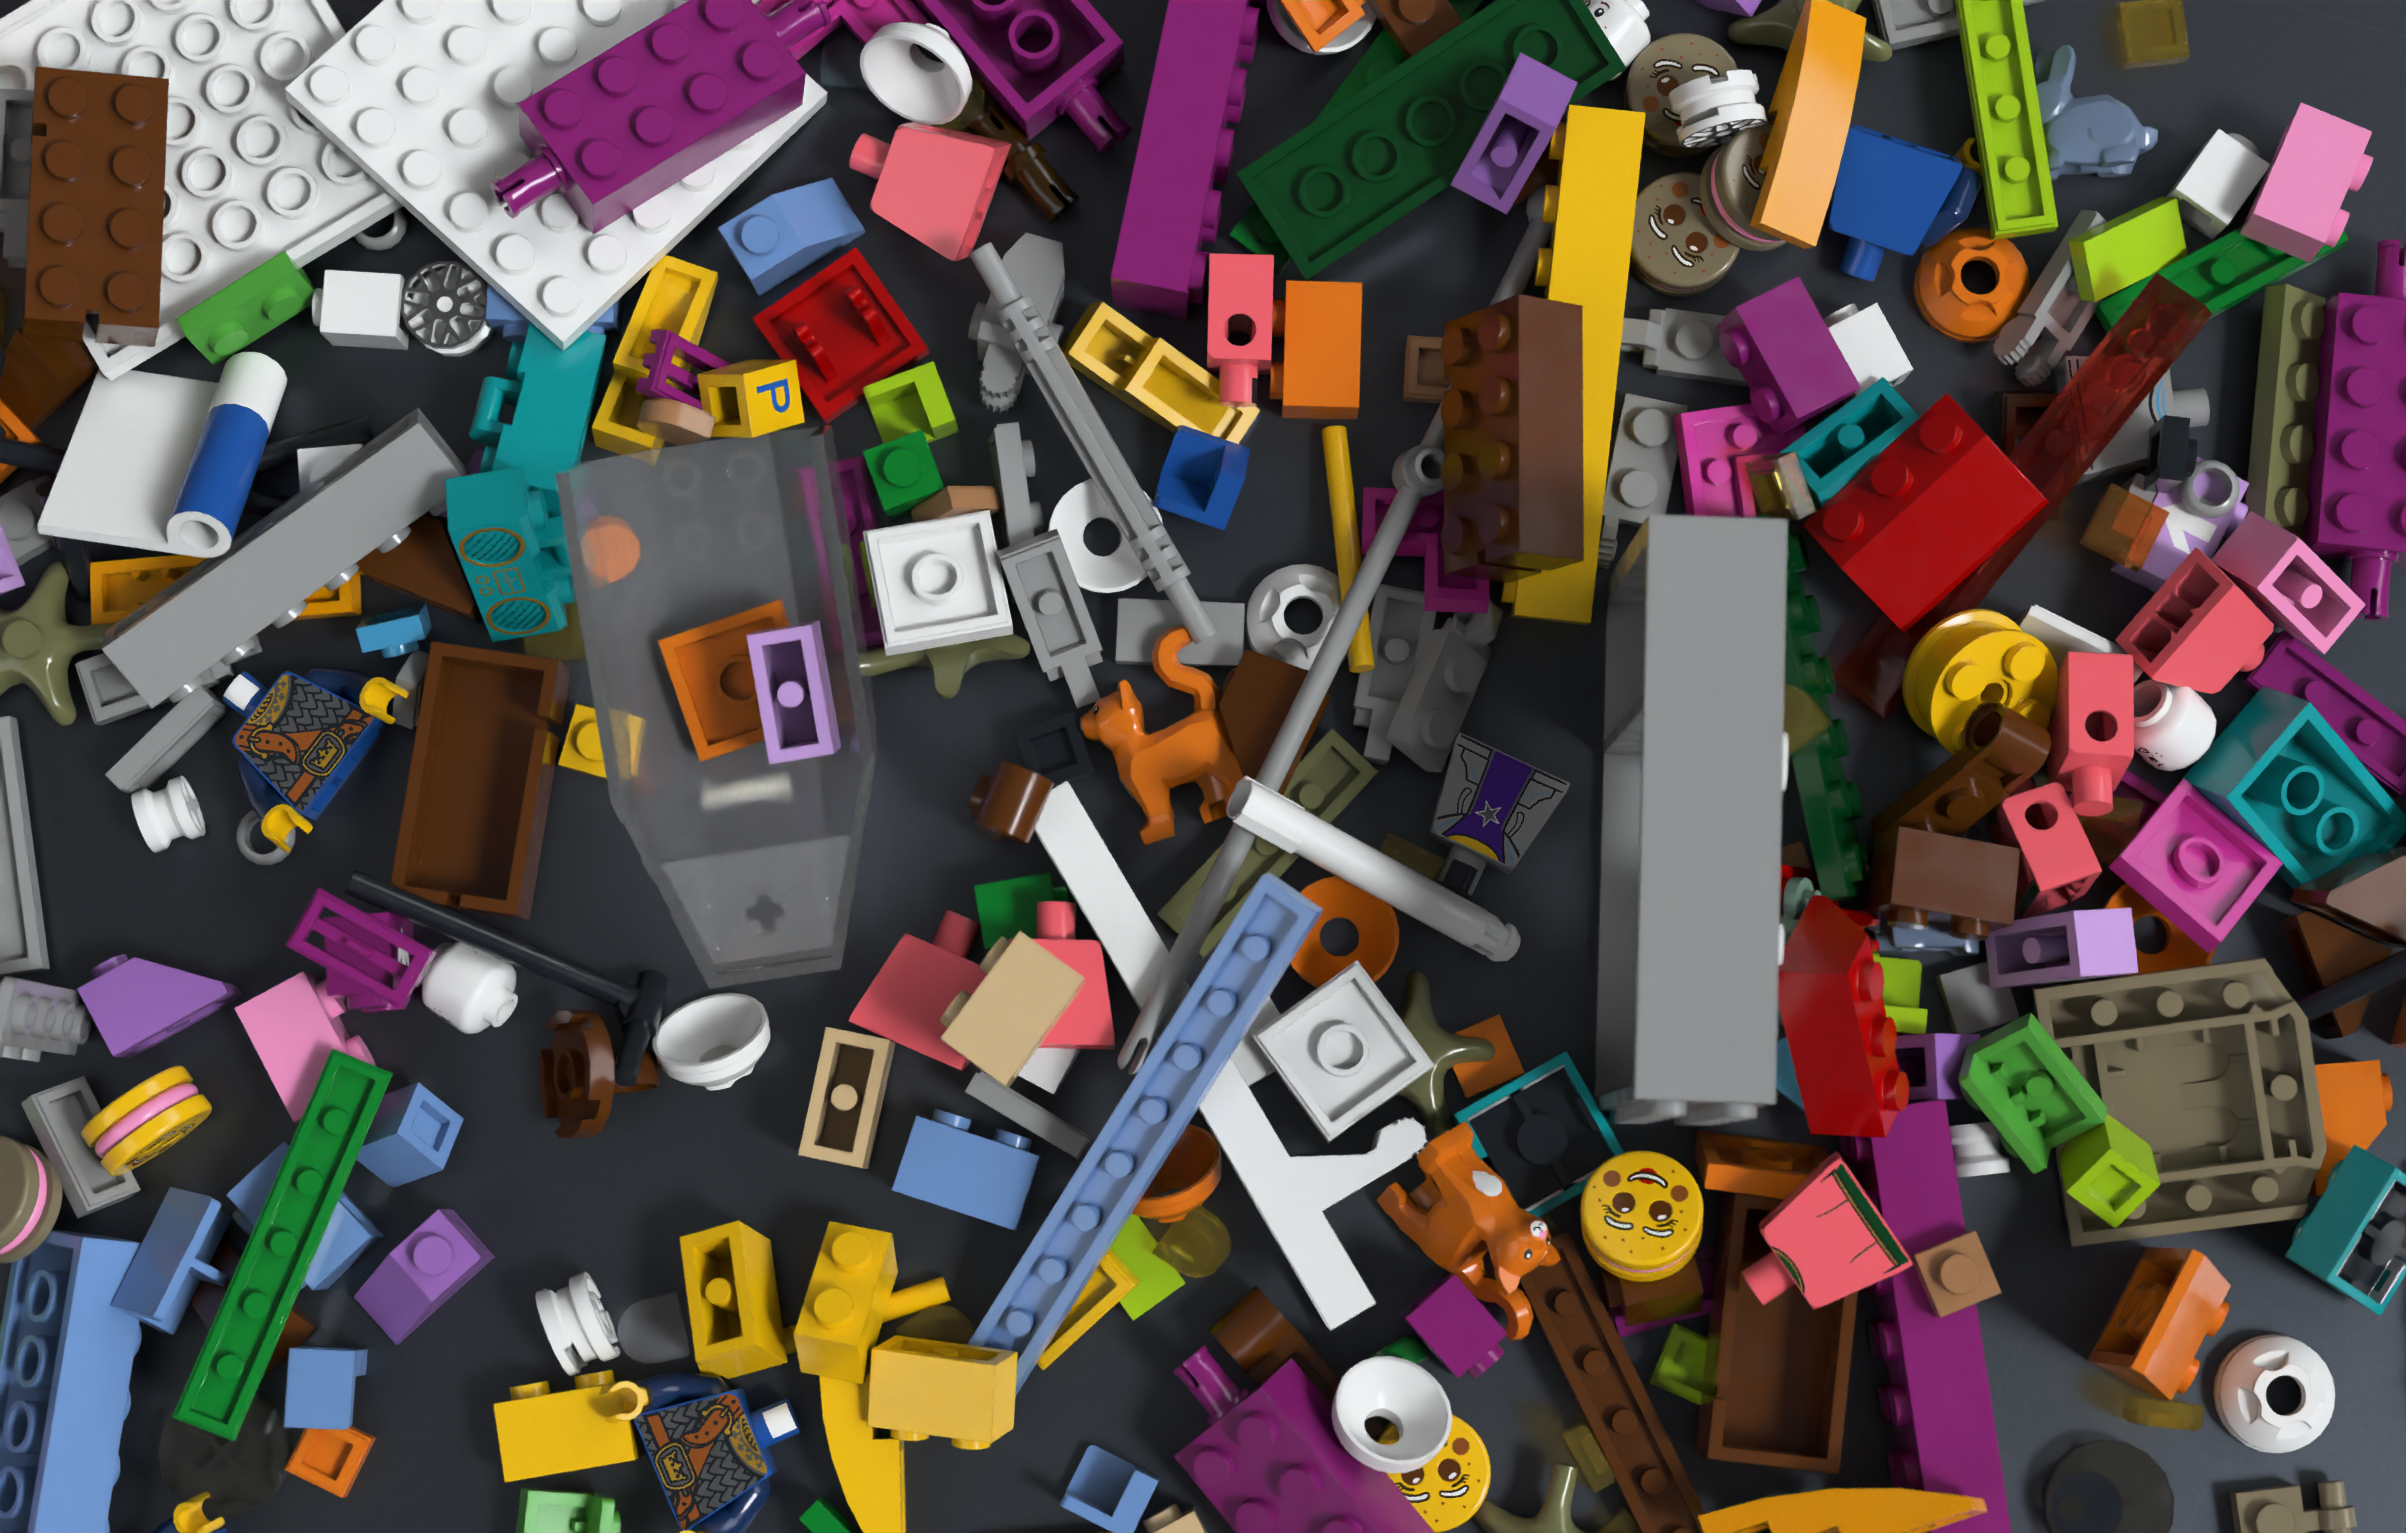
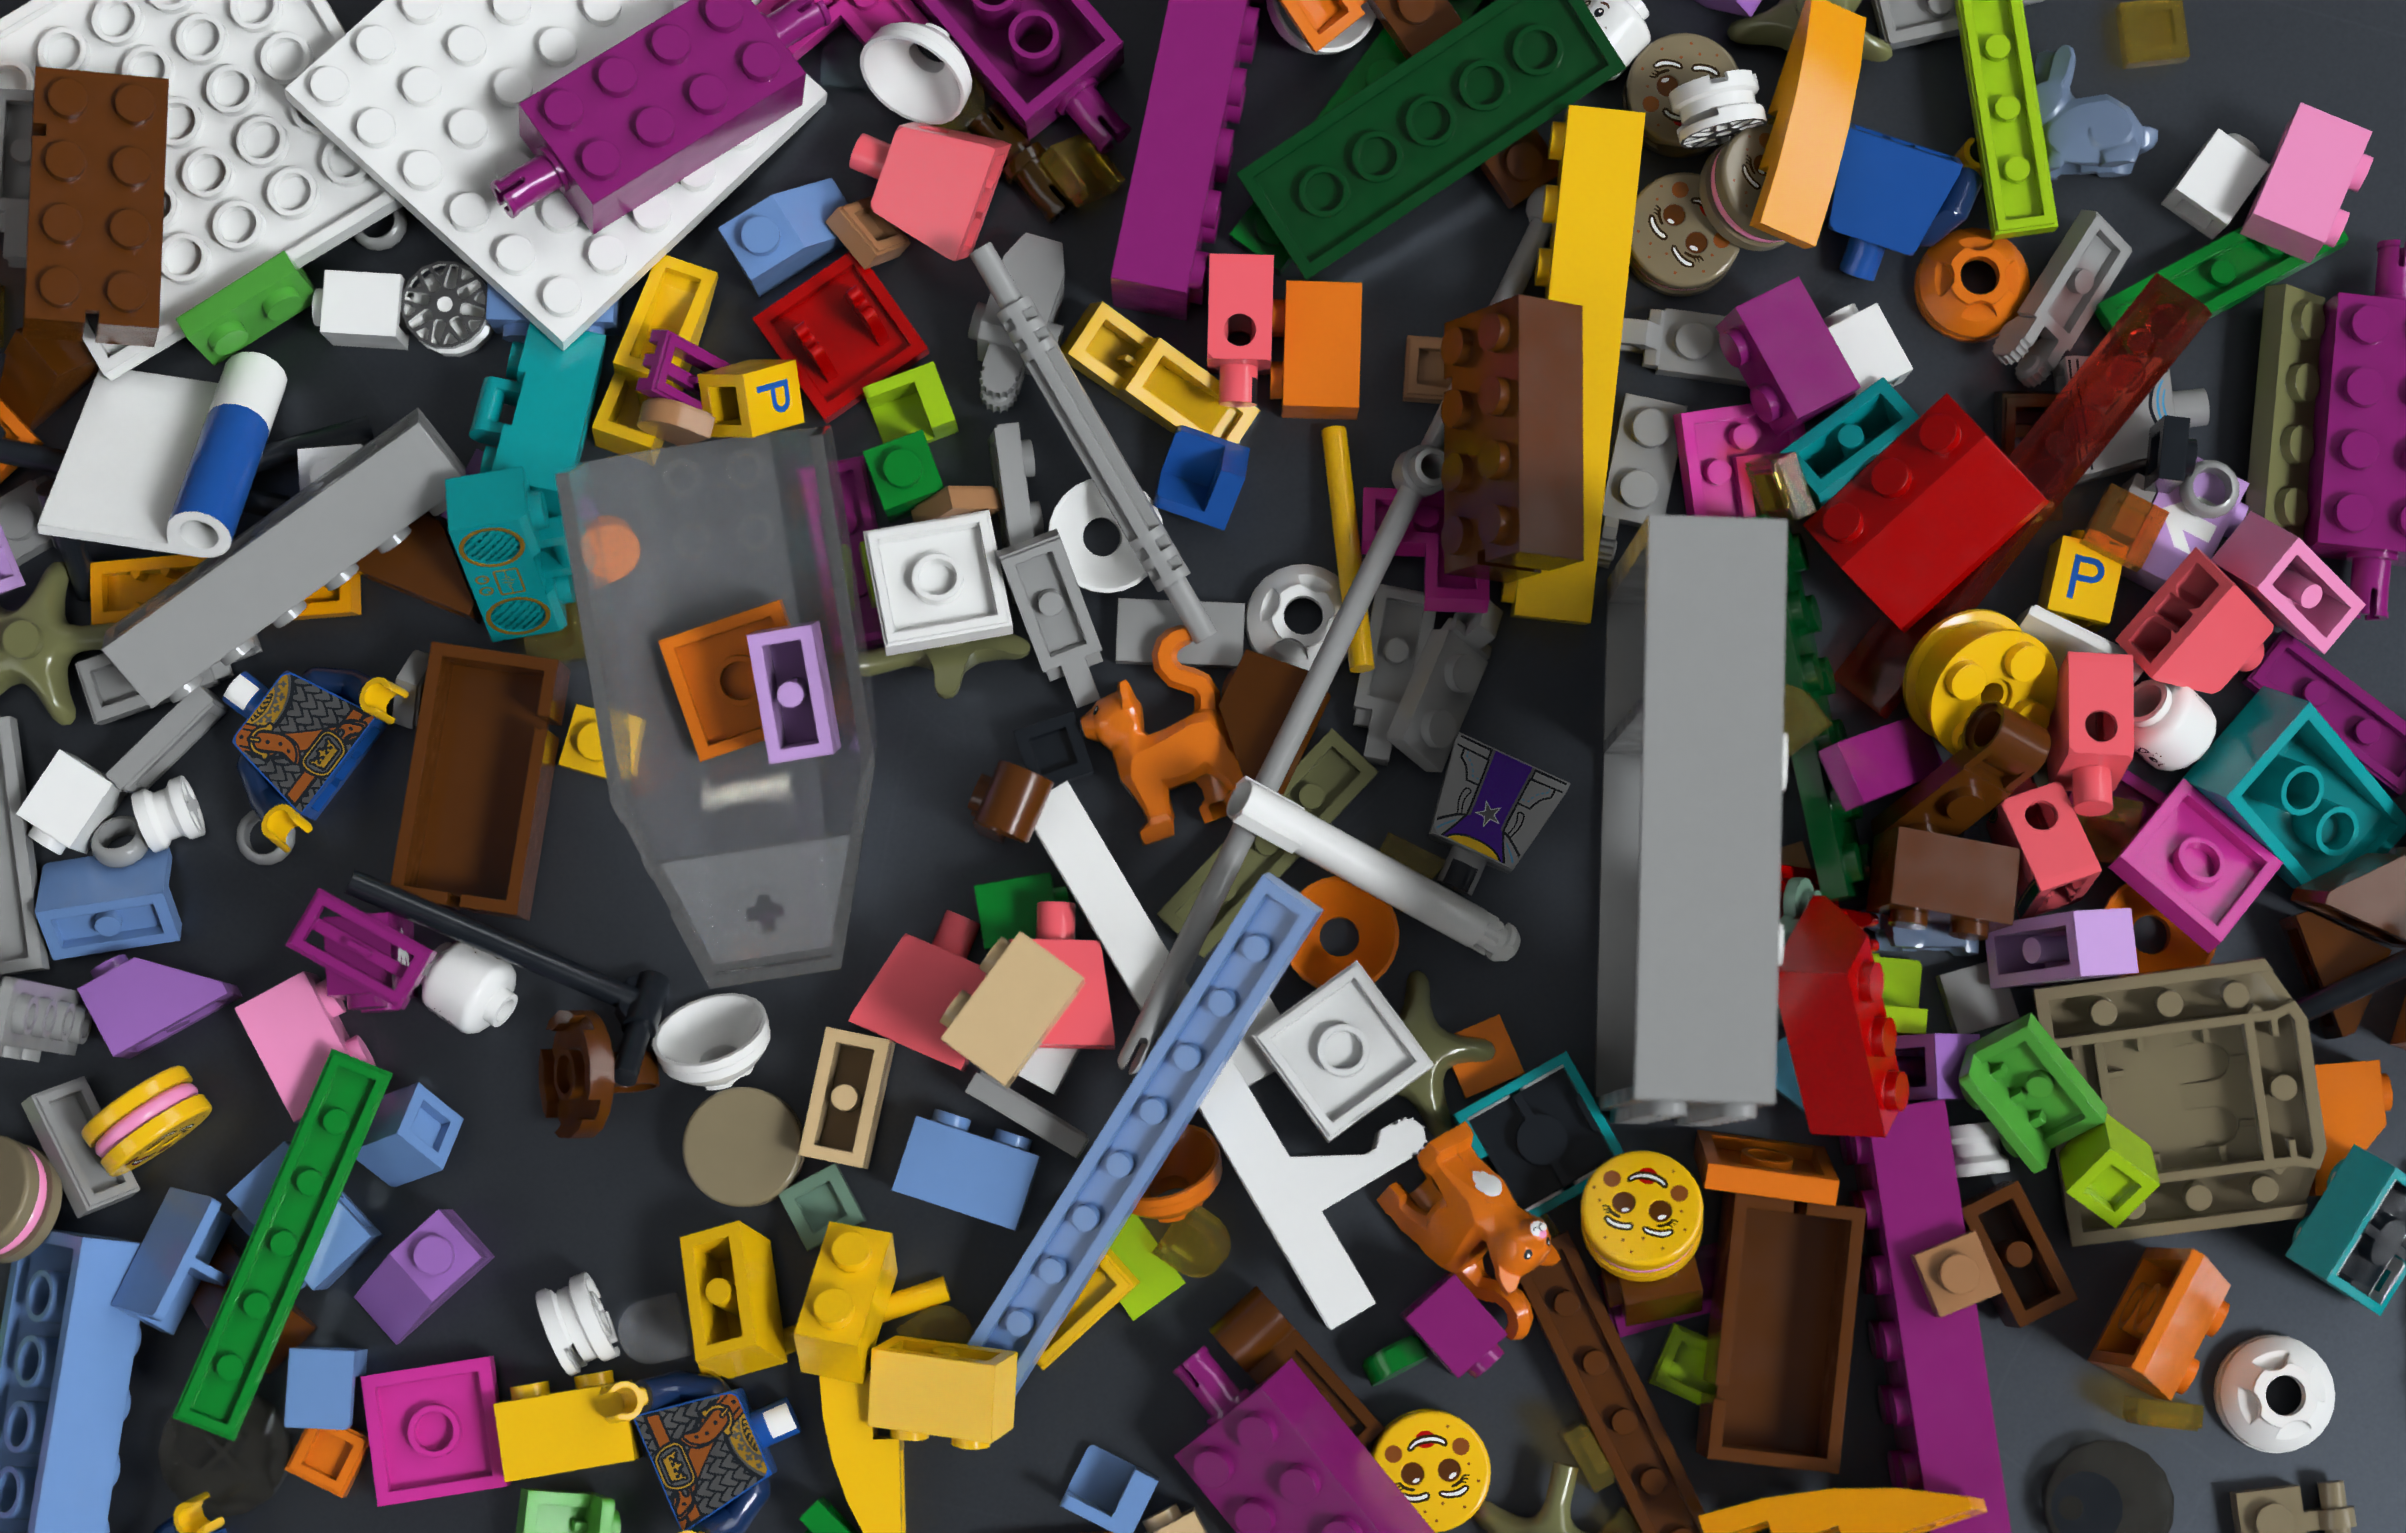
dark azure plate [356,603,432,658] -> none
white piece [1331,1356,1452,1473] -> none
medium lavender slope [1451,53,1578,215] -> none
coral torso [1741,1151,1913,1309] -> none
lime tile [2068,196,2188,302] -> none
none -> white brick [16,749,127,855]
none -> medium blue panel [35,847,182,960]
none -> light grey piece [91,816,149,868]
none -> dark pink plate [361,1355,511,1507]
none -> dark tan head [682,1087,806,1207]
none -> sand green plate [778,1163,867,1251]
none -> medium nougat tile [825,196,911,269]
none -> clear yellow tile [1039,133,1126,208]
none -> magenta tile [1818,717,1943,811]
none -> reddish brown brick [1961,1180,2078,1328]
none -> yellow brick [2037,530,2126,633]

